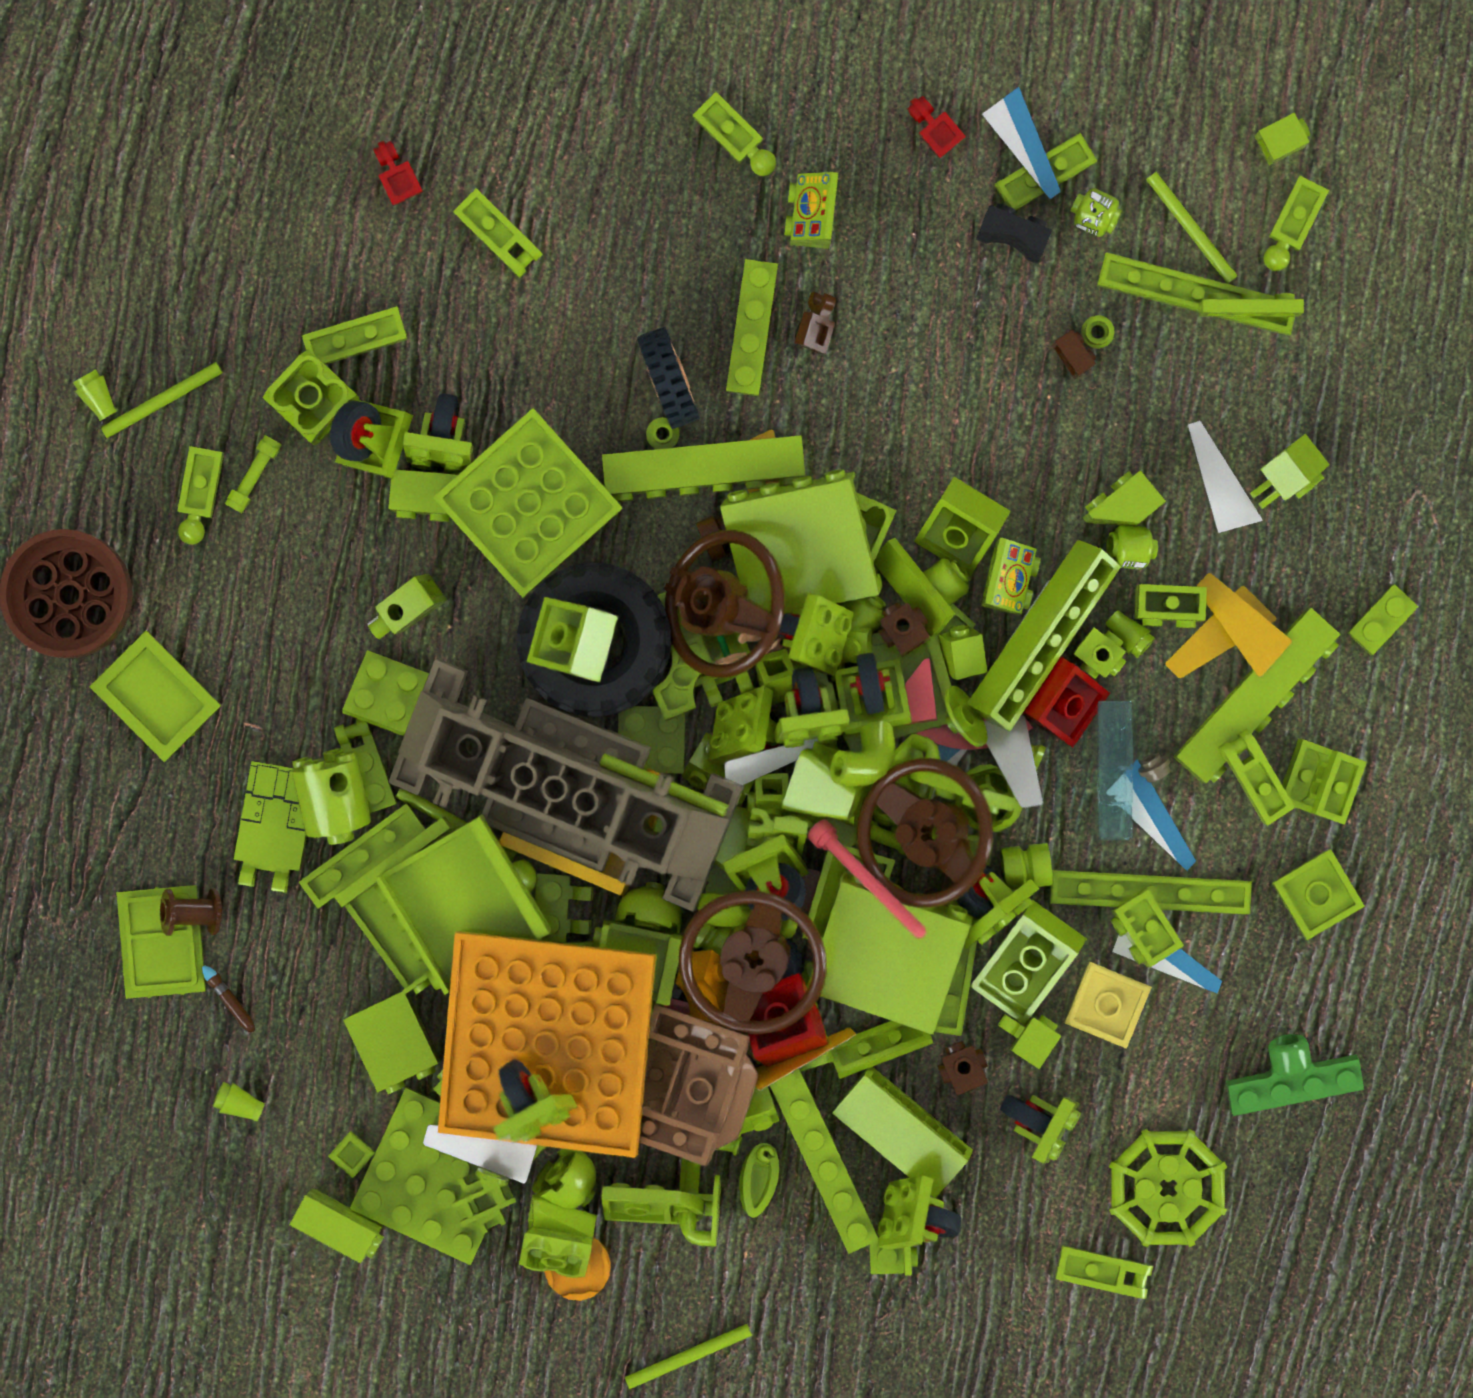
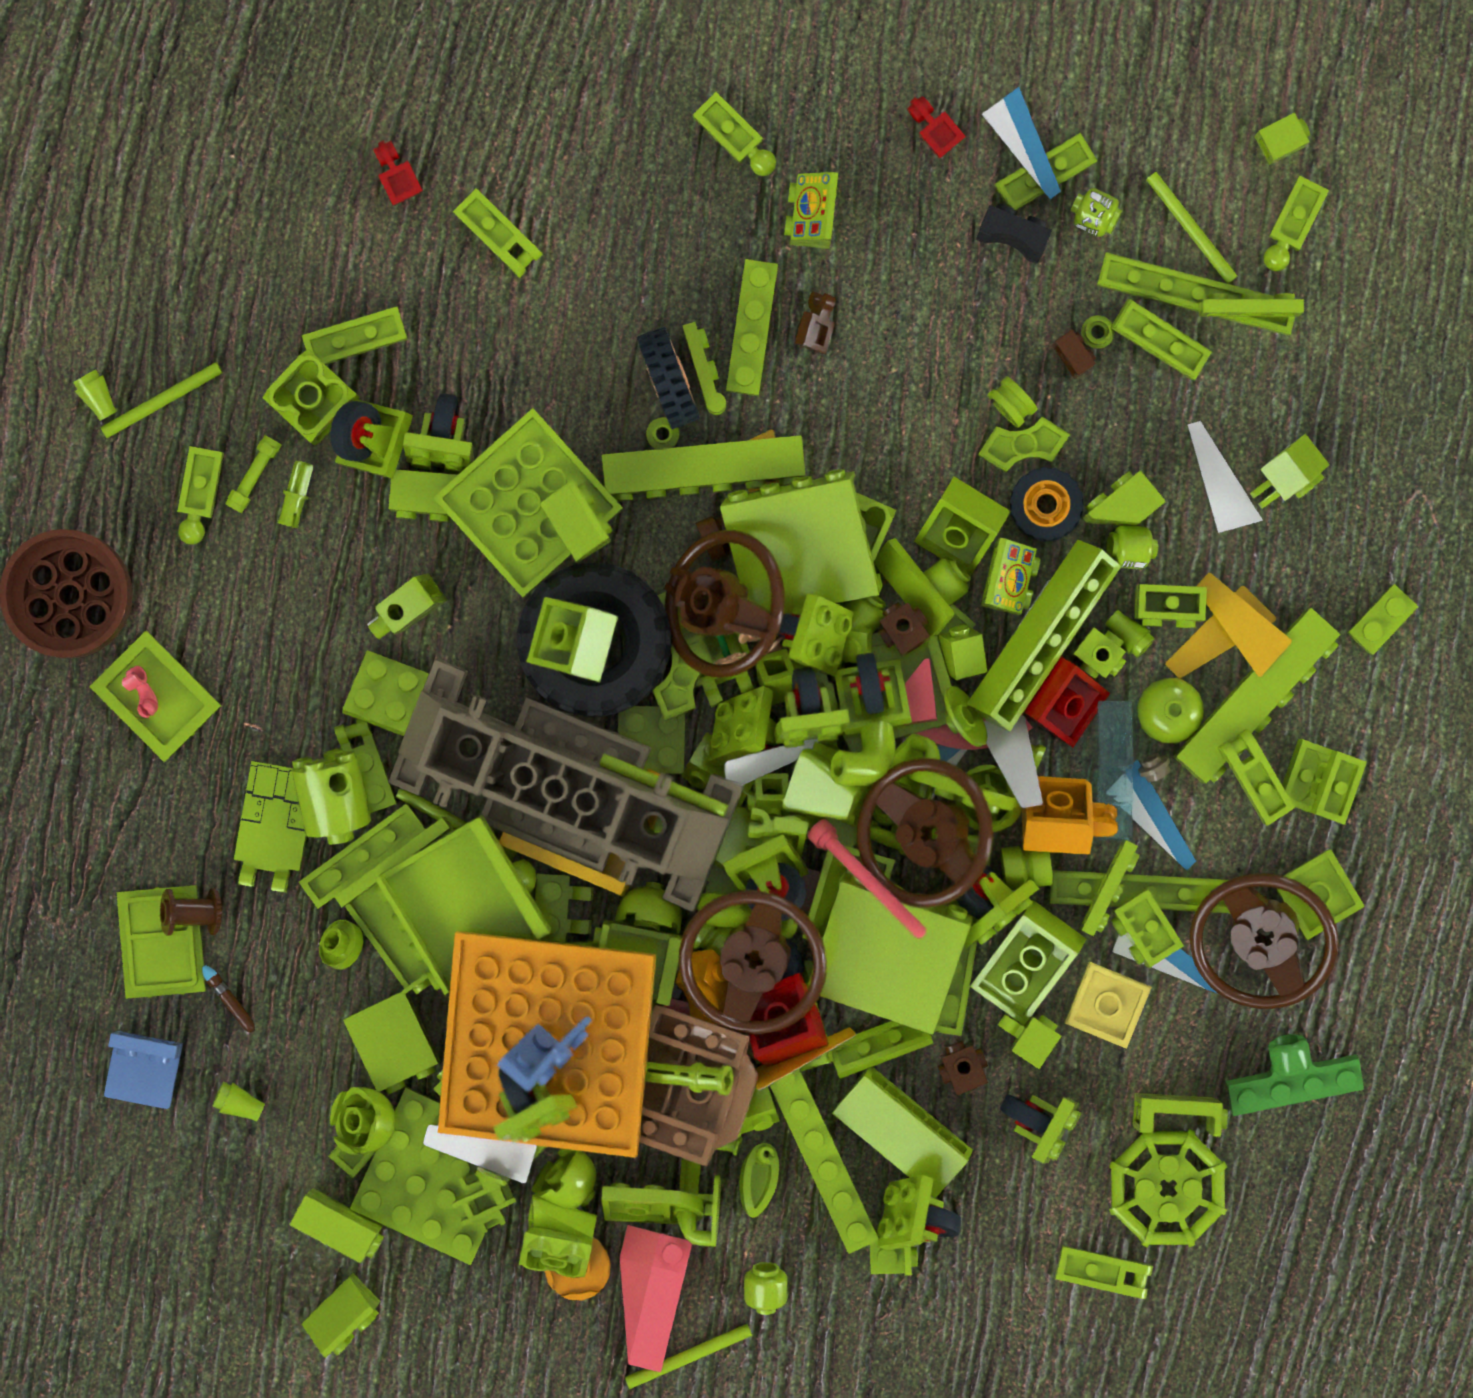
none -> medium blue bracket [104,1031,183,1109]
none -> coral arm [122,666,158,718]
none -> lime axle [277,461,313,528]
none -> lime slope [302,1273,381,1358]
none -> lime plate [319,920,363,970]
none -> lime cylinder [330,1087,396,1154]
none -> medium blue bracket [497,1016,592,1092]
none -> lime slope [540,480,613,563]
none -> coral wedge [620,1225,692,1372]
none -> lime pin [645,1062,733,1096]
none -> lime plate [682,322,726,416]
none -> lime head [744,1262,788,1315]
none -> lime tile [978,416,1070,473]
none -> lime wheel [987,376,1038,428]
none -> black wheel [1010,467,1084,542]
none -> light orange hinge [1022,776,1118,854]
none -> lime plate [1079,840,1140,937]
none -> lime tile [1110,299,1212,380]
none -> lime panel [1133,1093,1228,1137]
none -> lime cylinder [1137,678,1204,744]
none -> reddish brown piece [1189,873,1339,1009]

